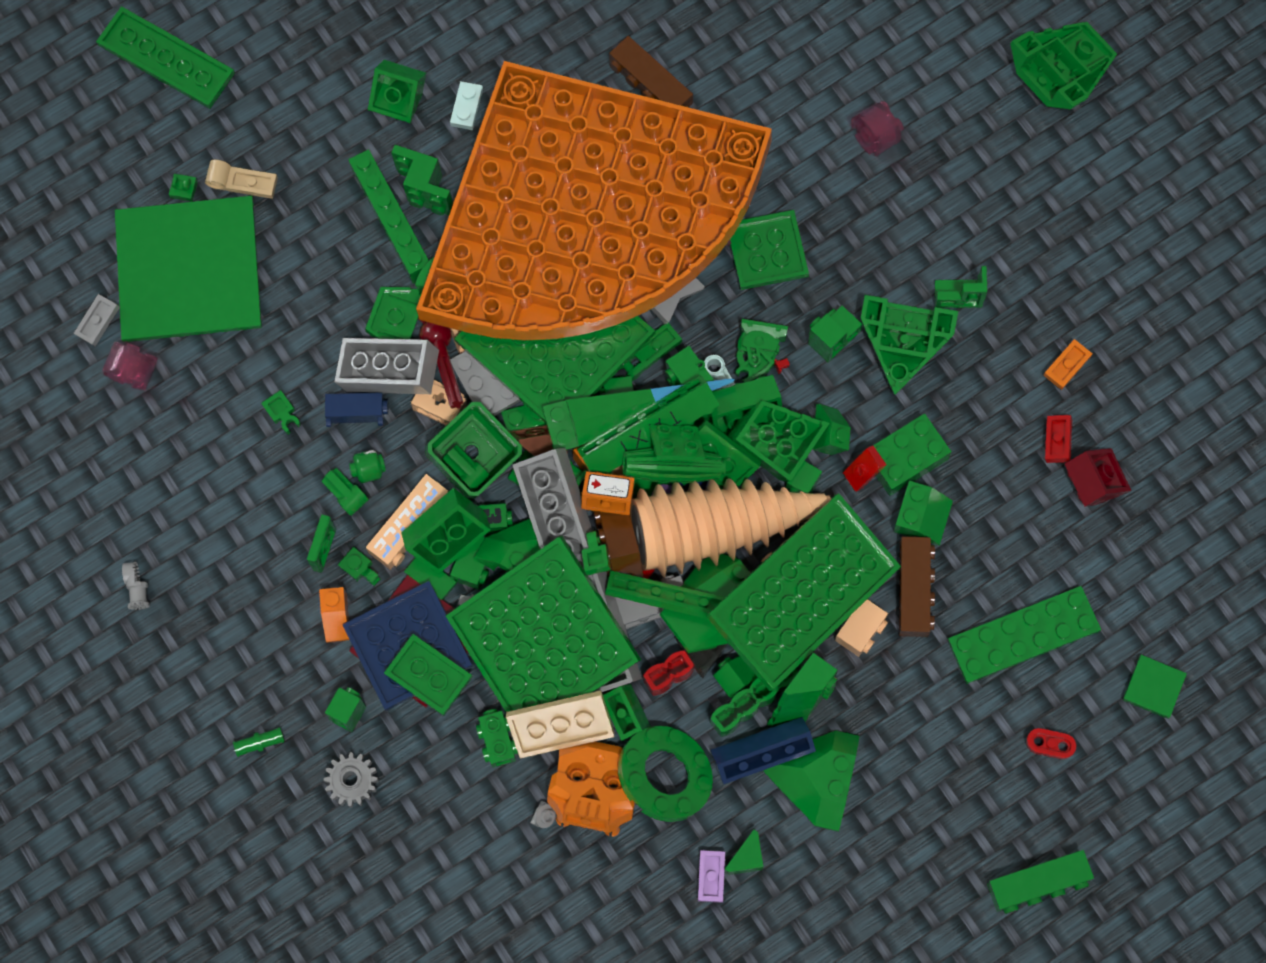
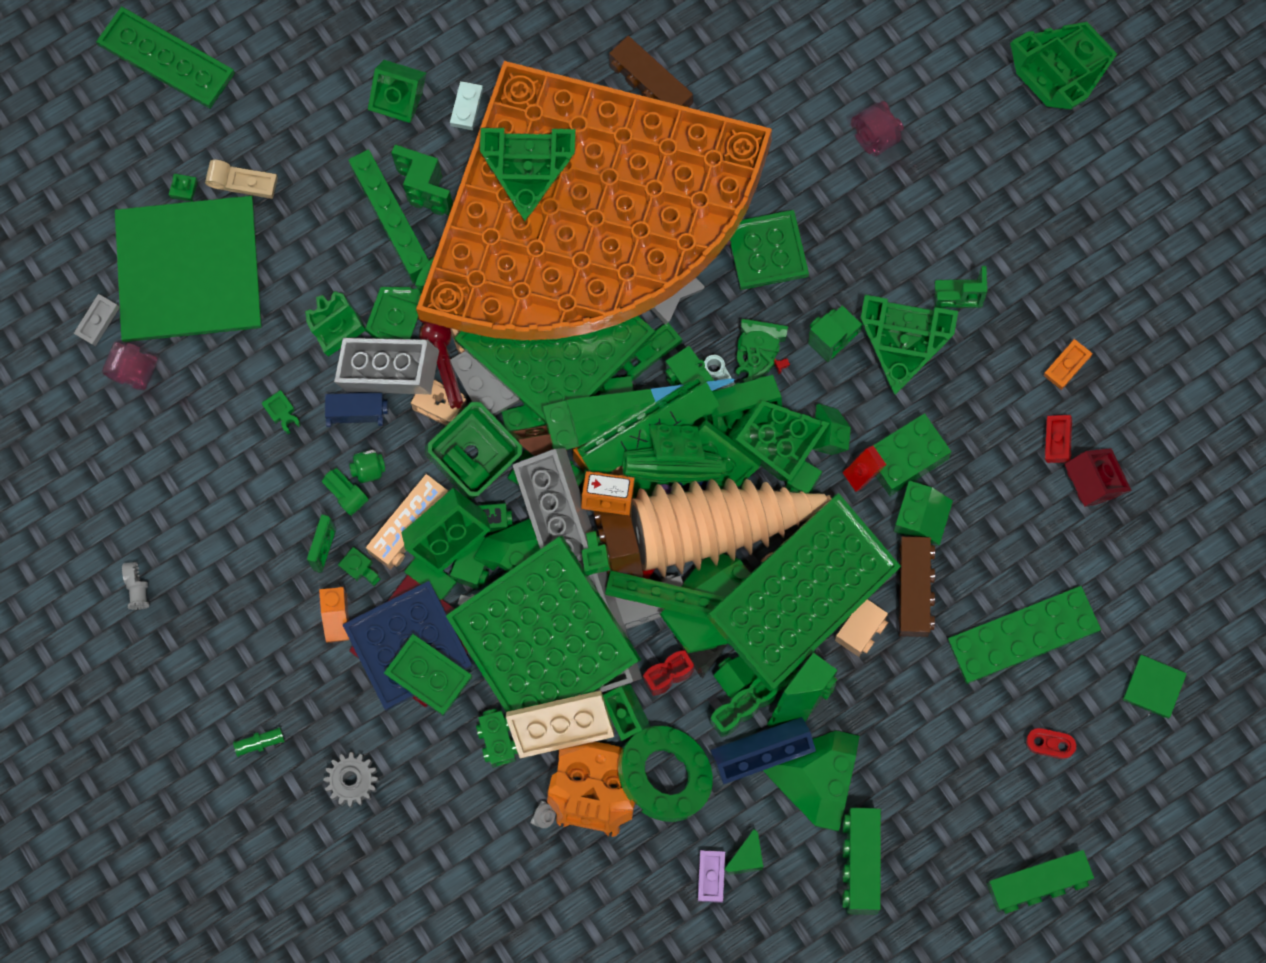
green brick [325,687,366,733] -> none
none -> green plate [305,291,366,357]
none -> green wedge [480,128,576,222]
none -> green brick [842,808,881,915]

